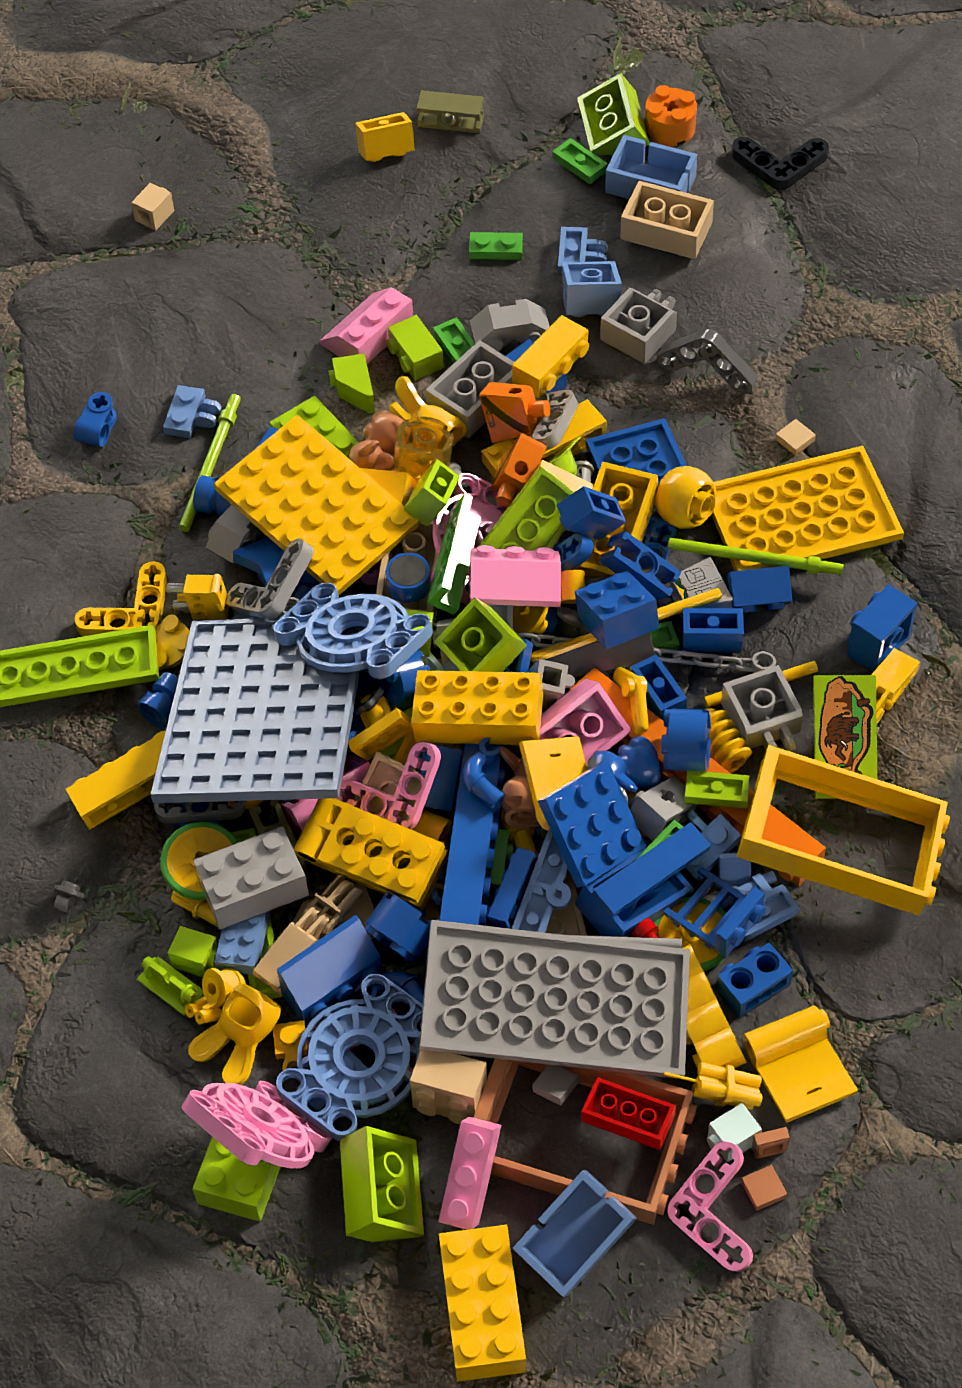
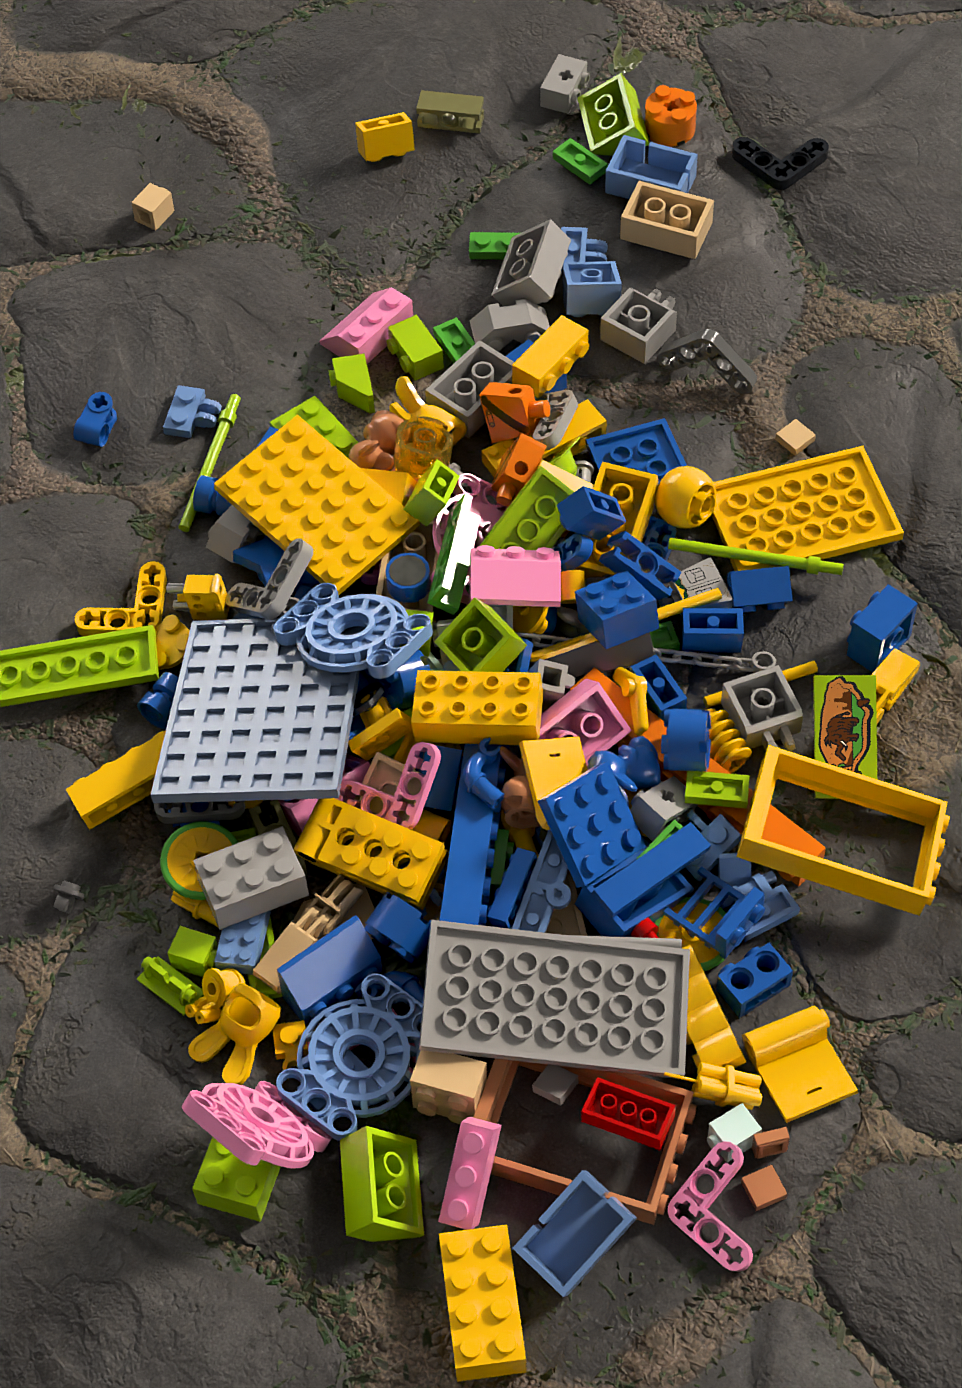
none -> light grey brick [491,219,571,307]
none -> light grey brick [540,54,590,114]

